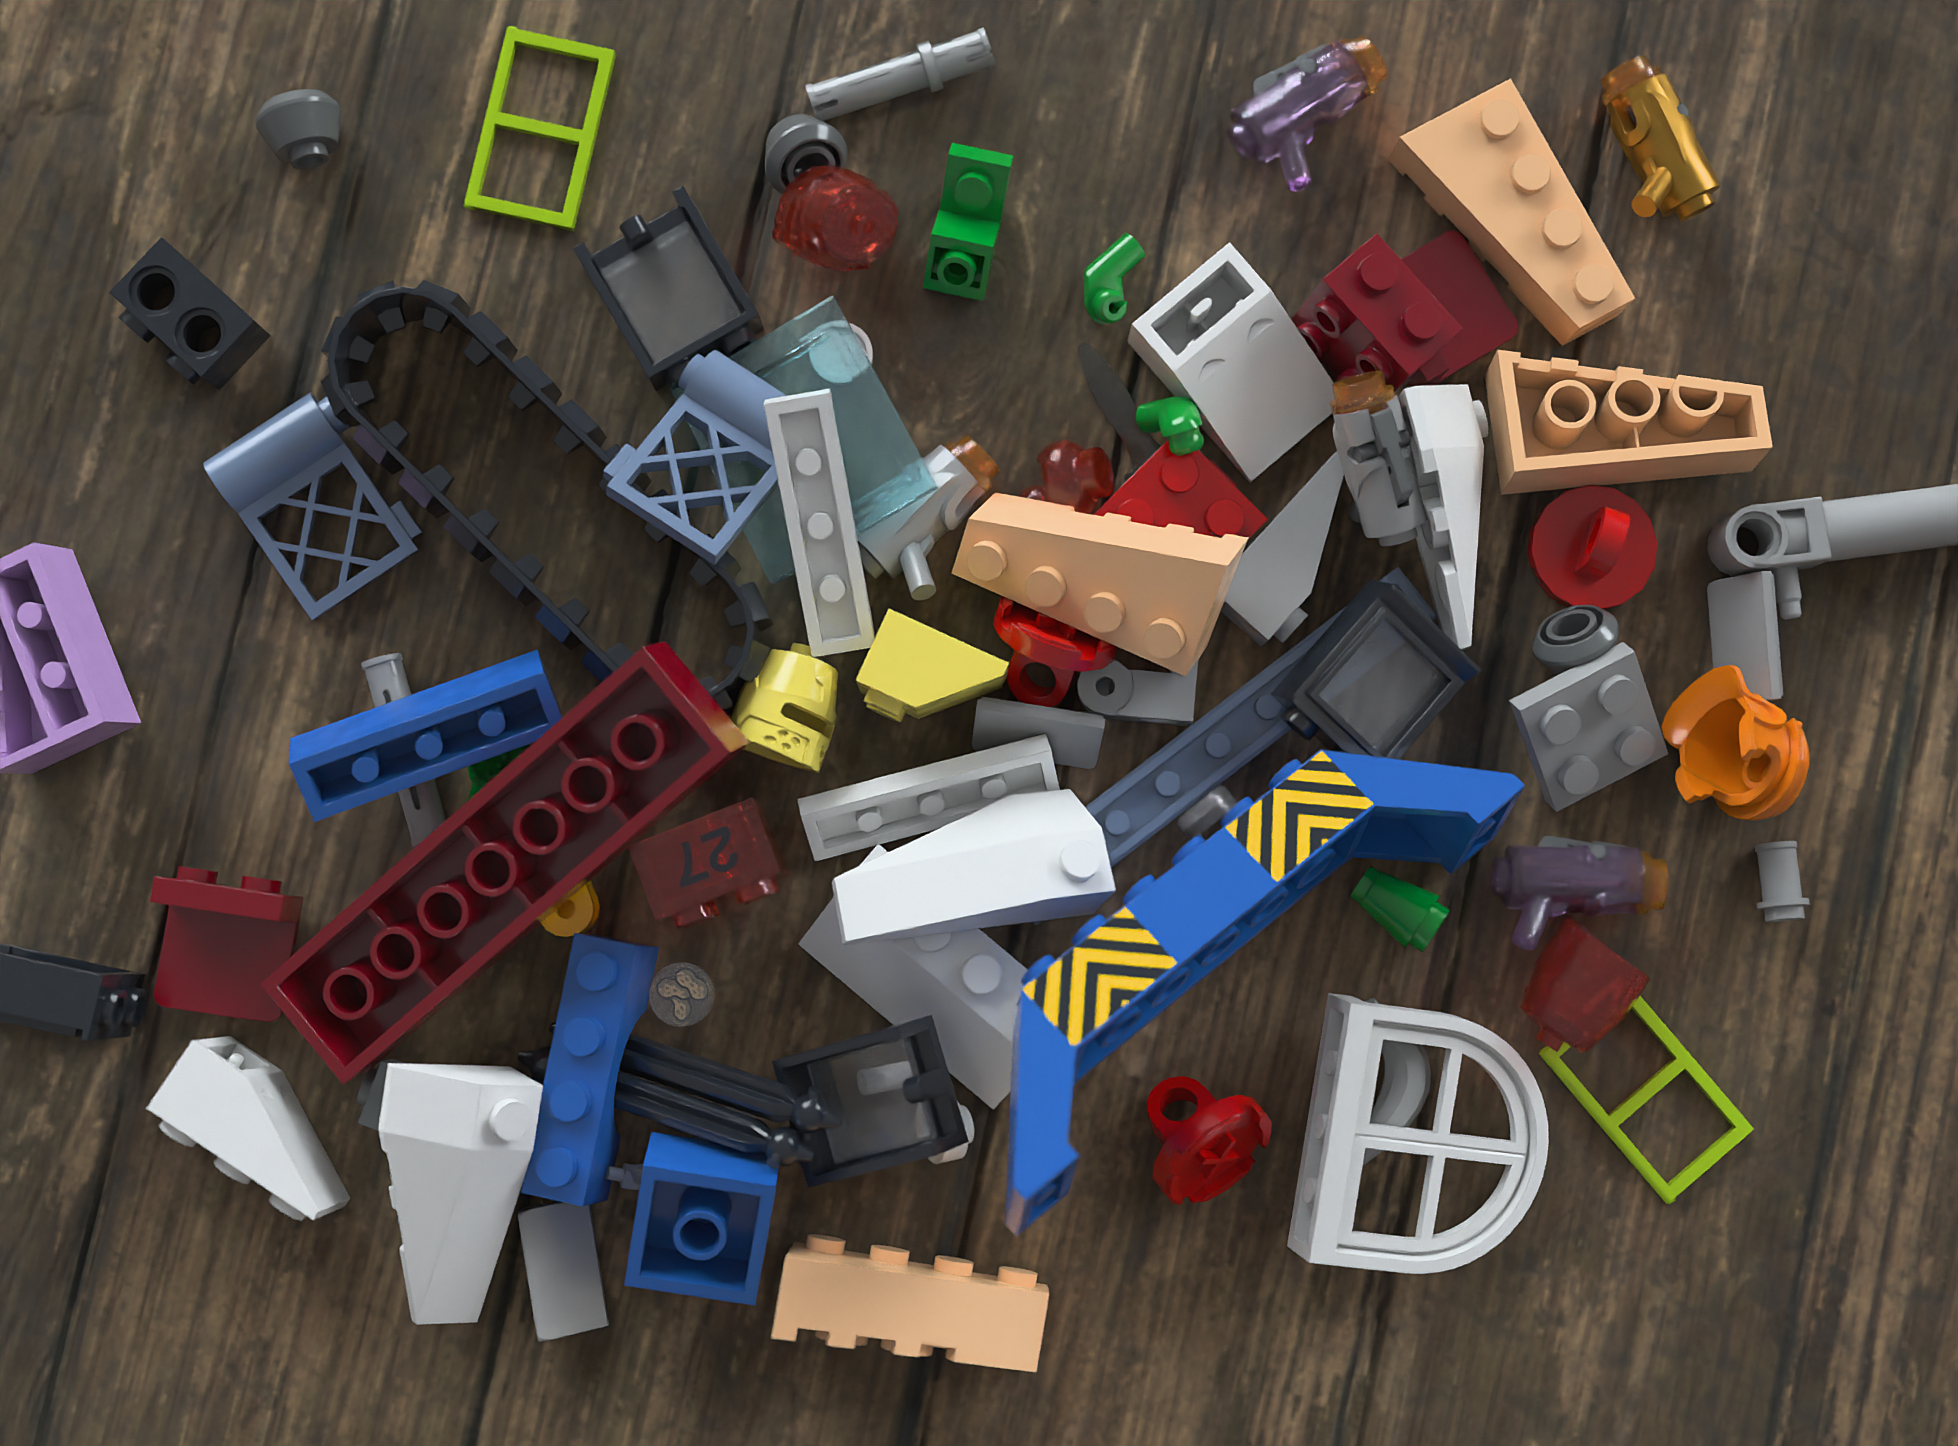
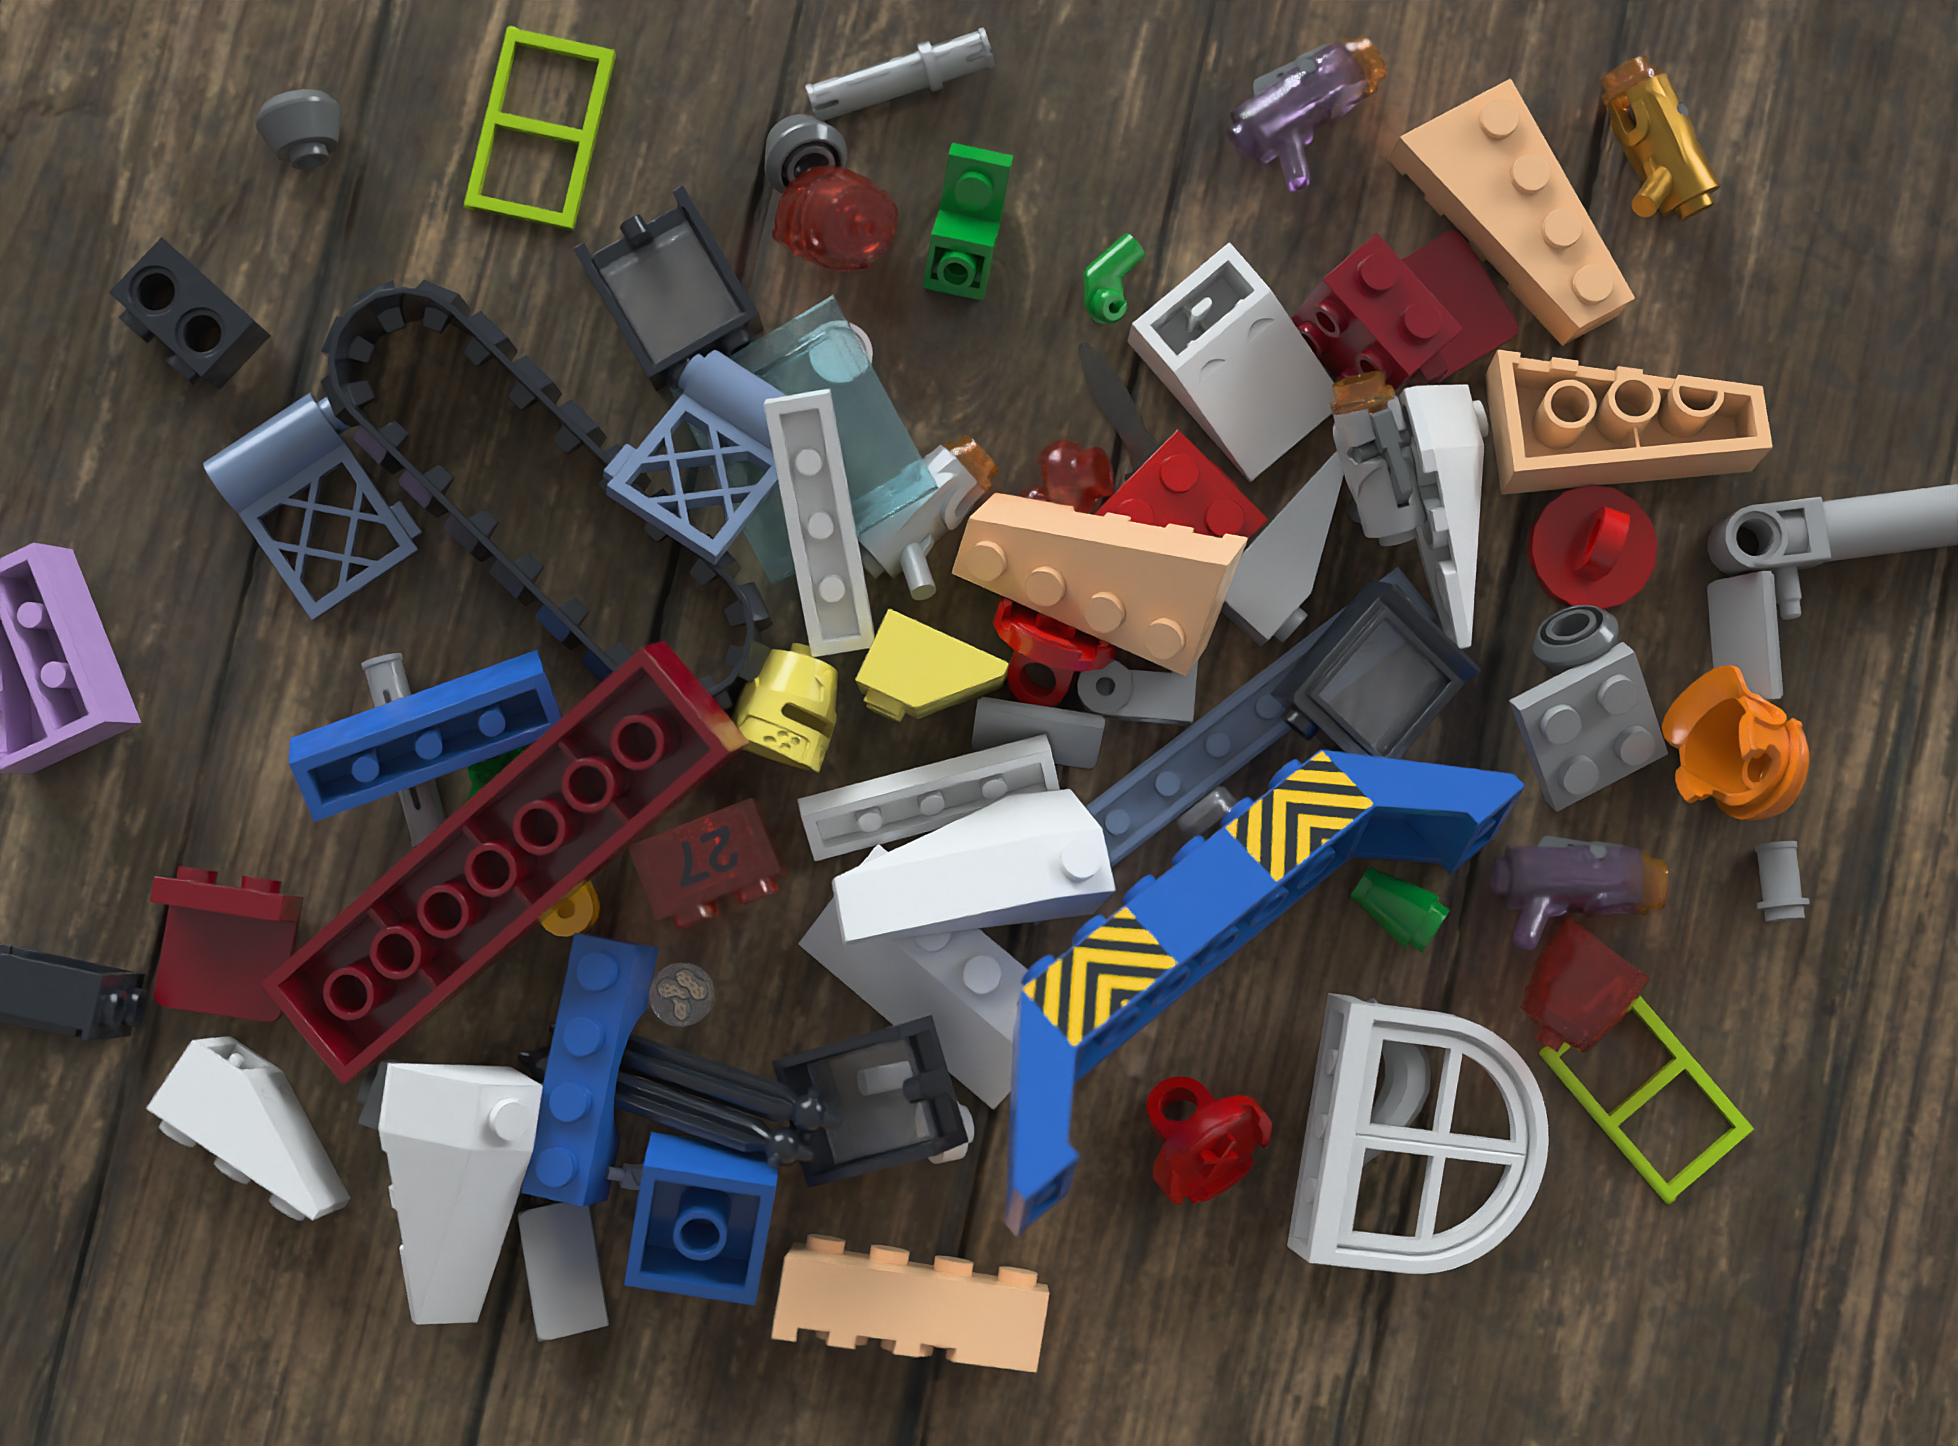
green arm [1136,396,1204,456] -> none

